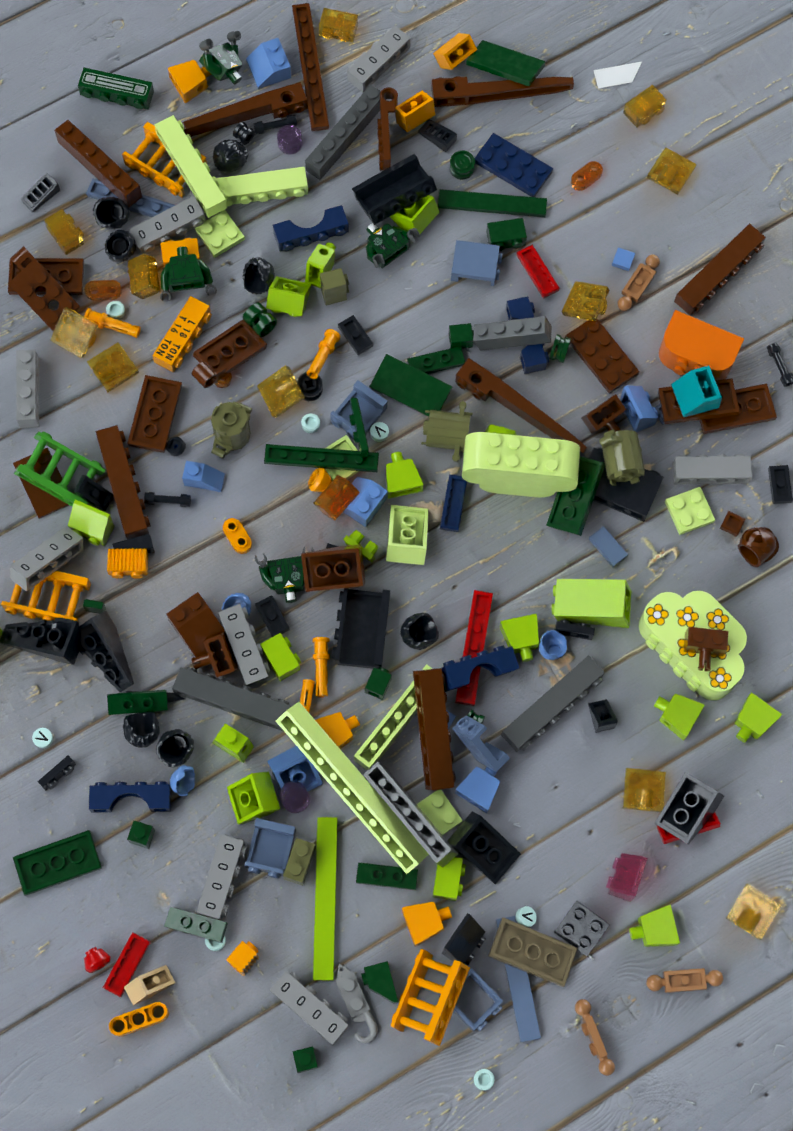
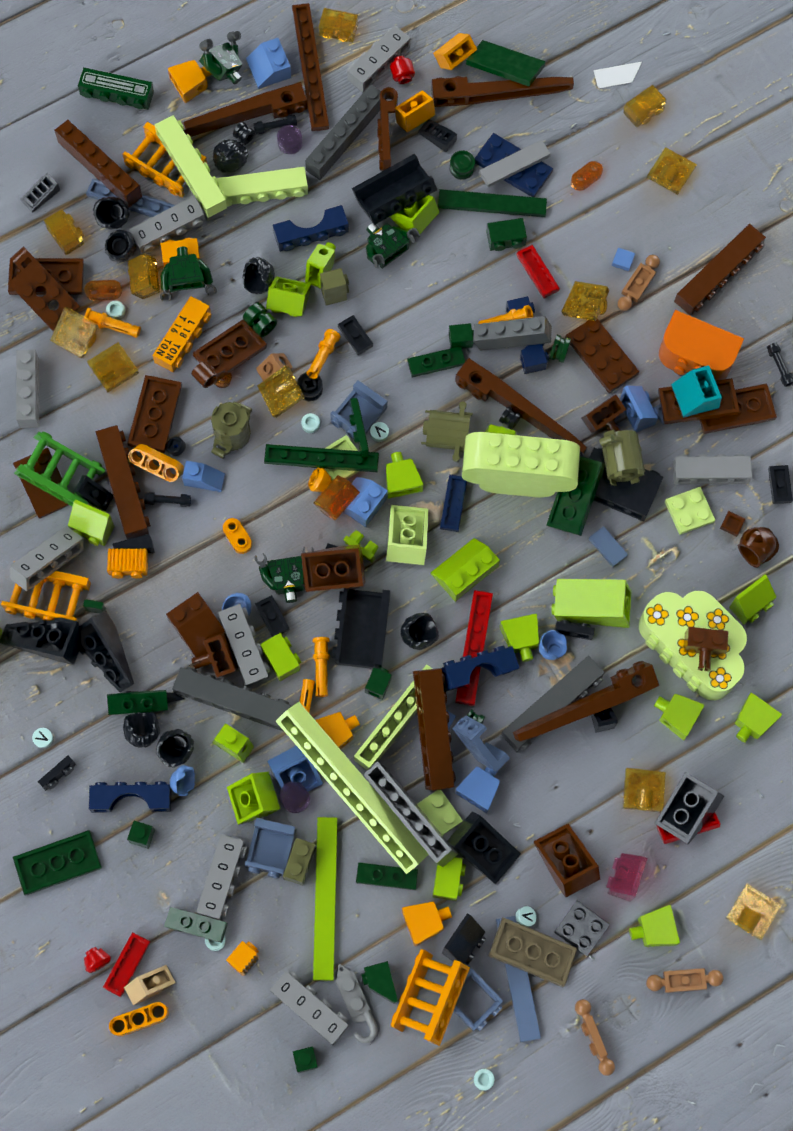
yellowish green plate [194,210,245,258] -> none
dark green tile [369,354,453,417] -> none
sand blue panel [451,240,502,286] -> none
none -> light orange beam [128,444,184,482]
none -> medium nougat bracket [256,353,293,383]
none -> red head [390,56,415,84]
none -> lime slope [430,538,500,602]
none -> light orange pin [478,305,534,324]
none -> light grey tile [479,140,550,187]
none -> black wheel [499,406,522,430]
none -> reddish brown piece [513,661,659,742]
none -> reddish brown slope [534,824,600,897]
none -> lime slope [729,574,776,625]

